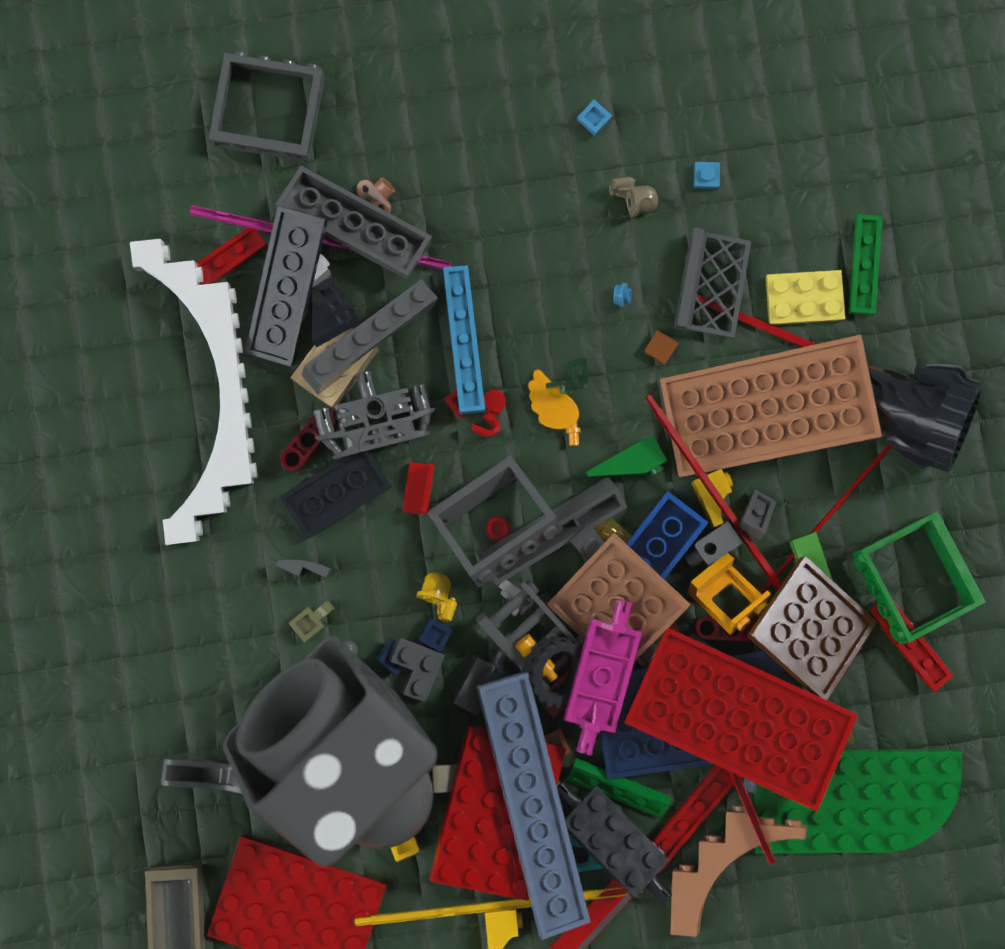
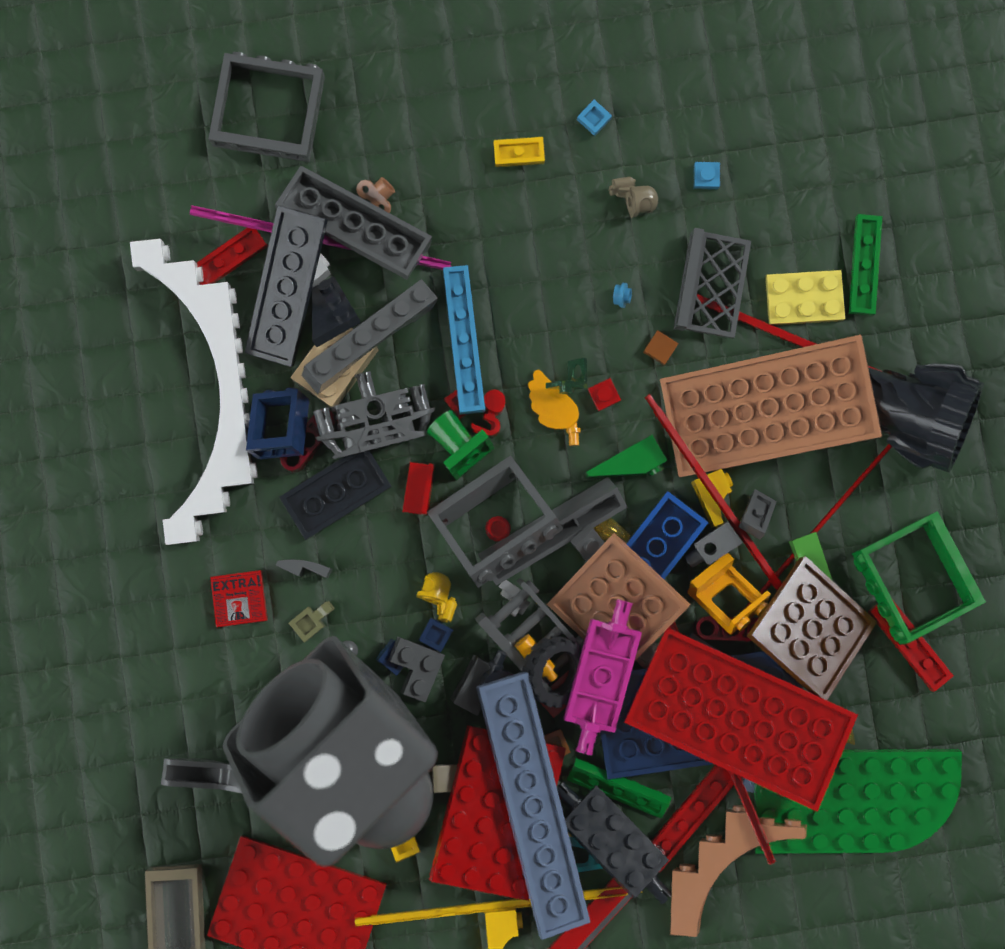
none -> red tile [210,570,268,627]
none -> dark blue window [246,388,310,459]
none -> green plant [427,410,495,481]
none -> yellow plate [494,137,545,167]
none -> red plate [587,378,621,412]

